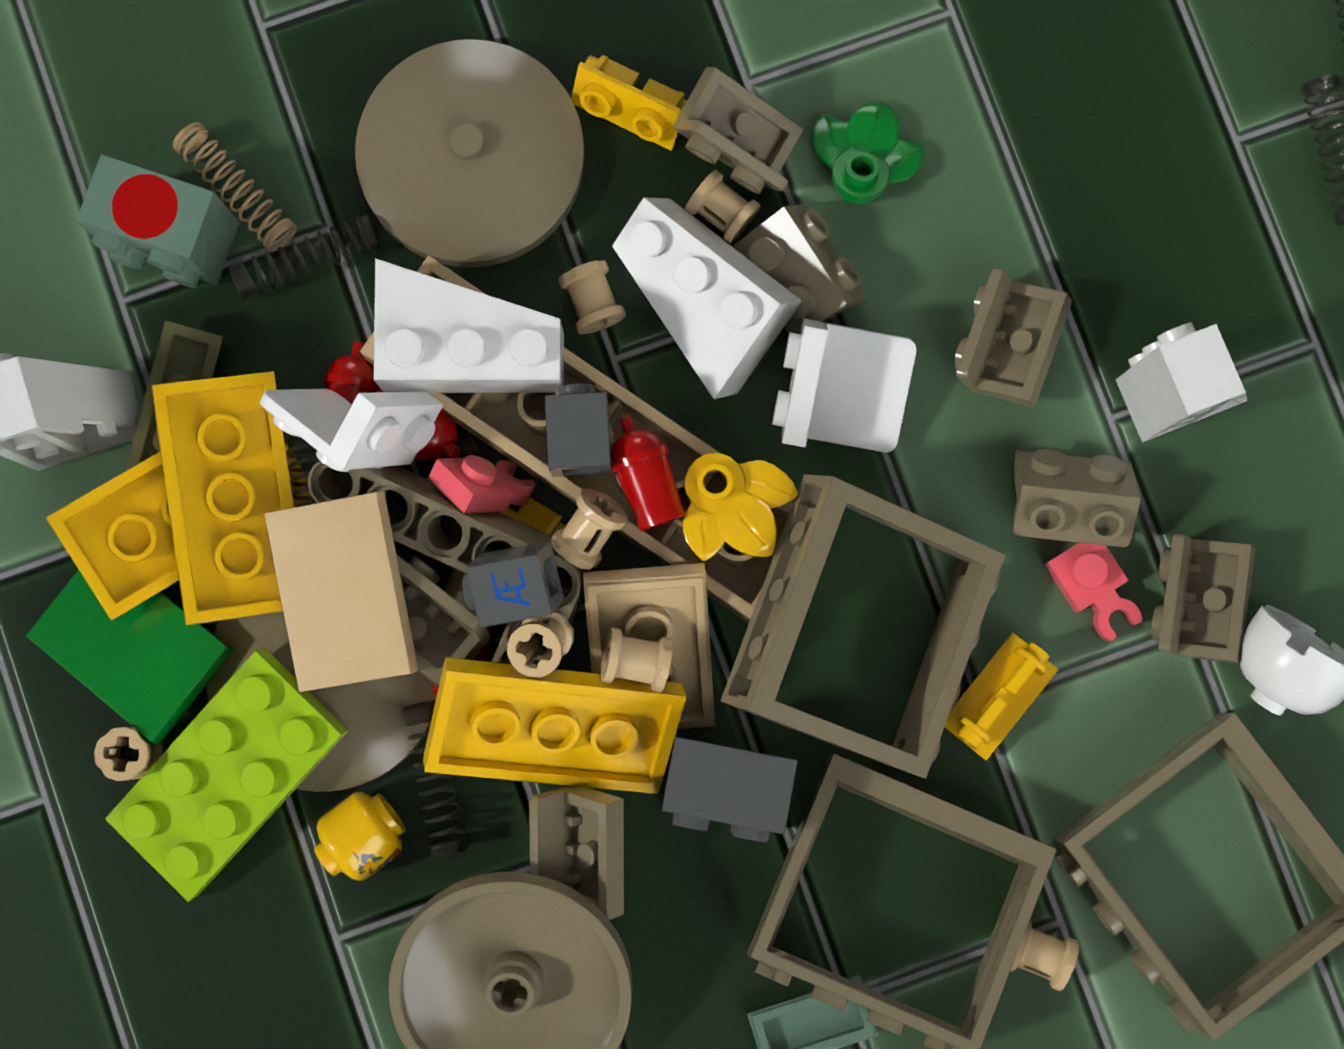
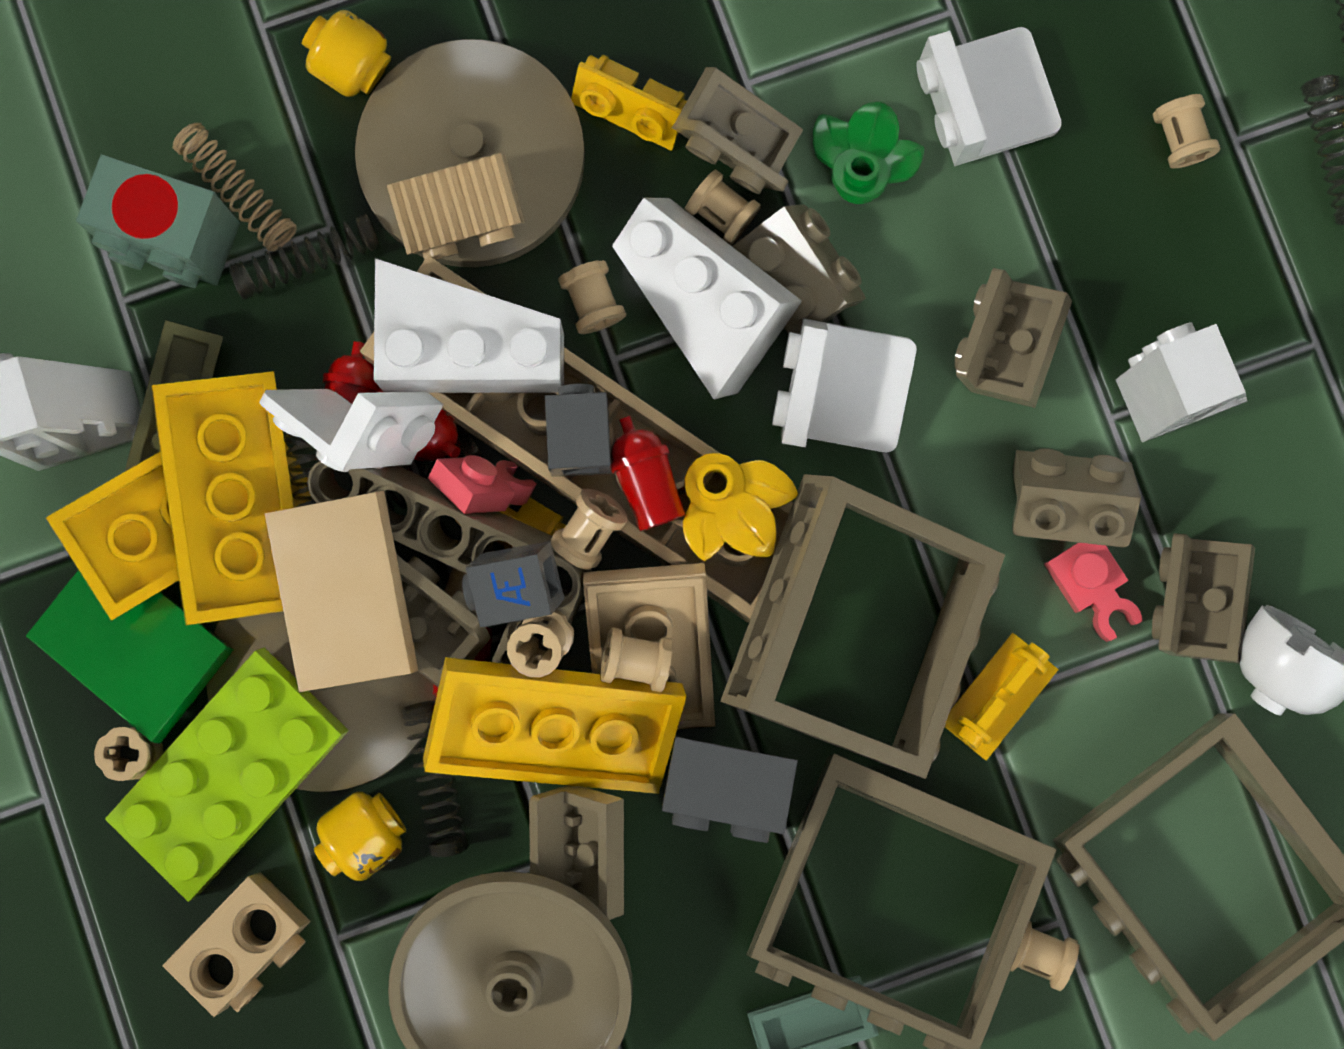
none -> tan brick [163,872,311,1017]
none -> yellow head [302,10,391,97]
none -> tan brick [387,153,525,261]
none -> white bracket [916,27,1061,166]
none -> tan bush [1152,94,1221,169]

